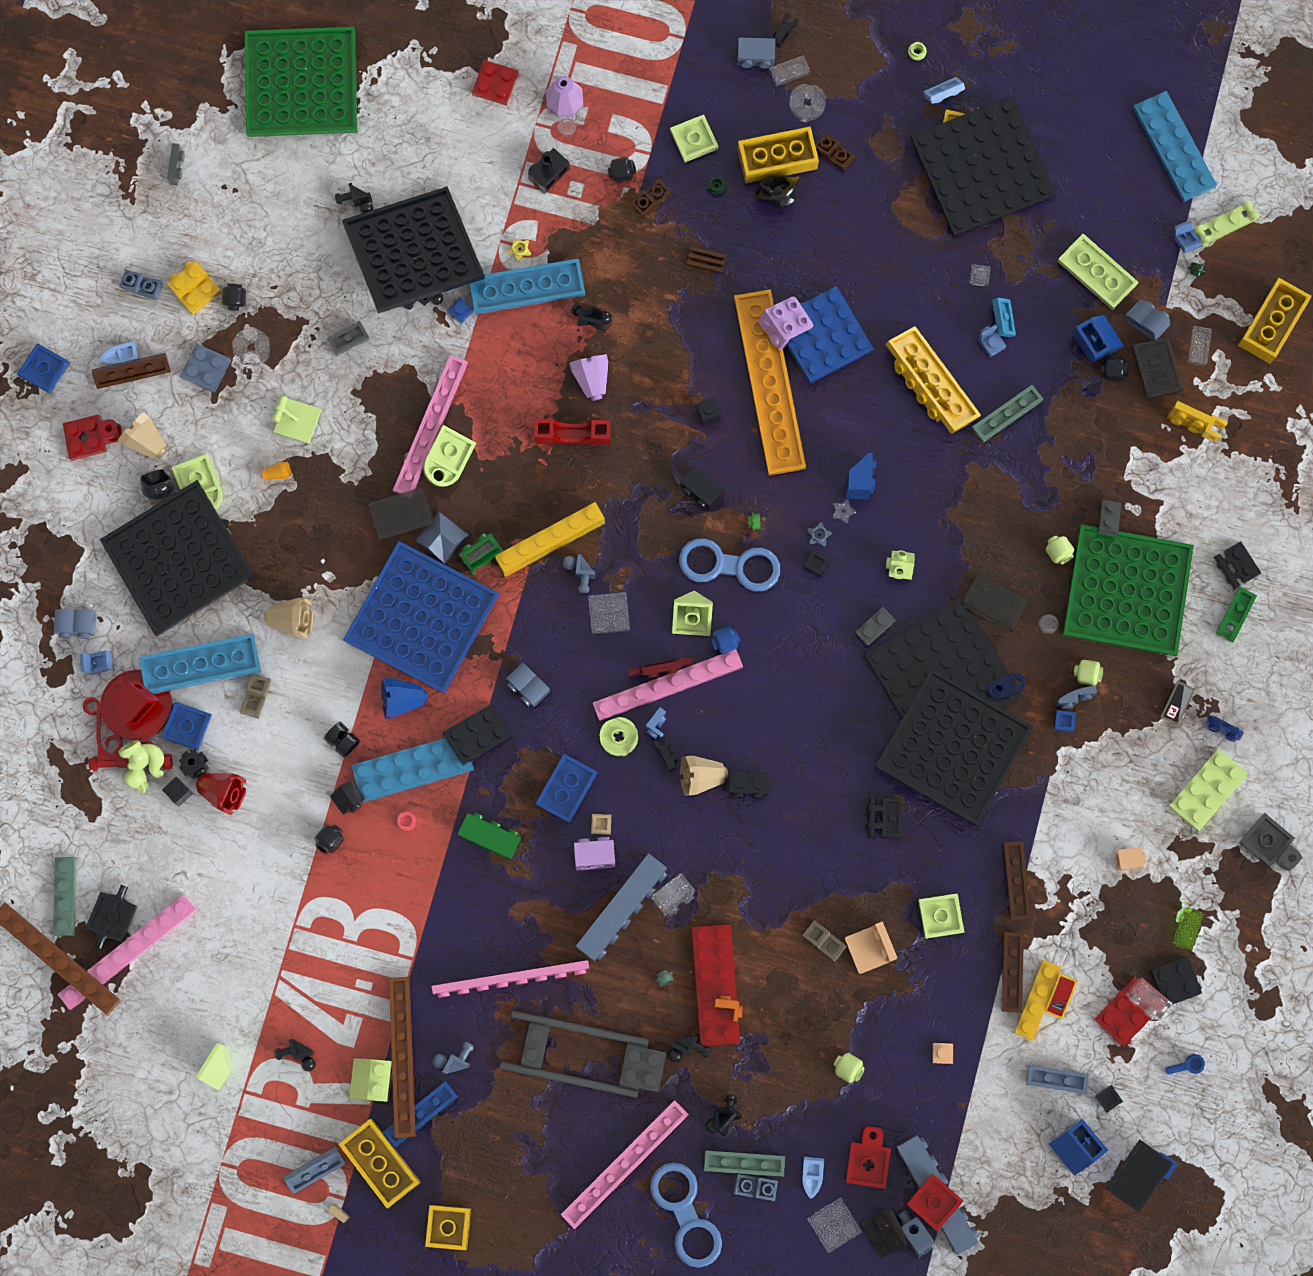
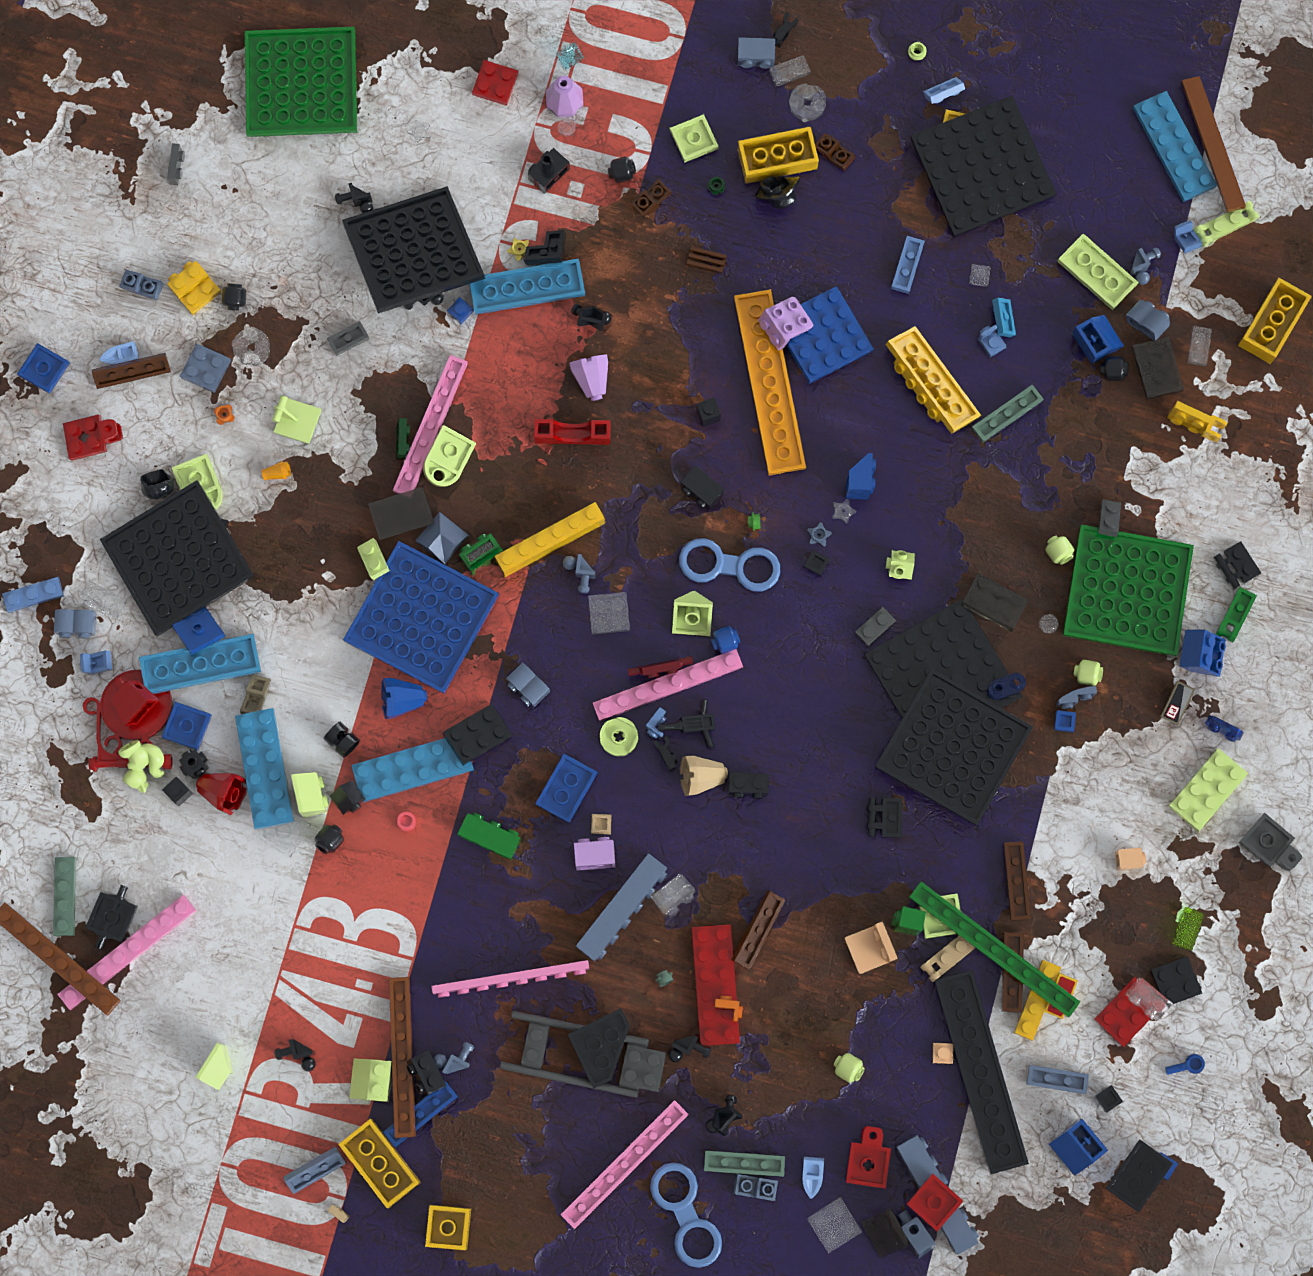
tan cone [118,412,167,459] -> none
tan cone [264,598,314,639] -> none
dark tan slope [802,920,847,962] -> none
dark green plate [1188,262,1206,277] -> none
none -> medium blue plate [2,577,64,613]
none -> blue plate [172,607,225,655]
none -> orange plate [214,404,235,425]
none -> dark azure plate [235,708,294,830]
none -> yellowish green slope [291,772,329,818]
none -> yellowish green plate [357,538,390,580]
none -> dark green plate [396,418,410,460]
none -> black bracket [406,1050,446,1097]
none -> black plate [524,230,566,265]
none -> clear light blue slope [556,42,584,69]
none -> black plate [567,1008,630,1089]
none -> black piece [657,700,715,748]
none -> reddish brown plate [731,890,785,970]
none -> medium blue plate [891,236,925,294]
none -> green brick [891,906,926,936]
none -> green plate [909,882,1080,1018]
none -> tan plate [920,936,975,982]
none -> black plate [934,970,1029,1175]
none -> sand blue piece [1130,247,1161,285]
none -> blue slope [1180,629,1226,677]
none -> dark orange tile [1181,76,1246,213]

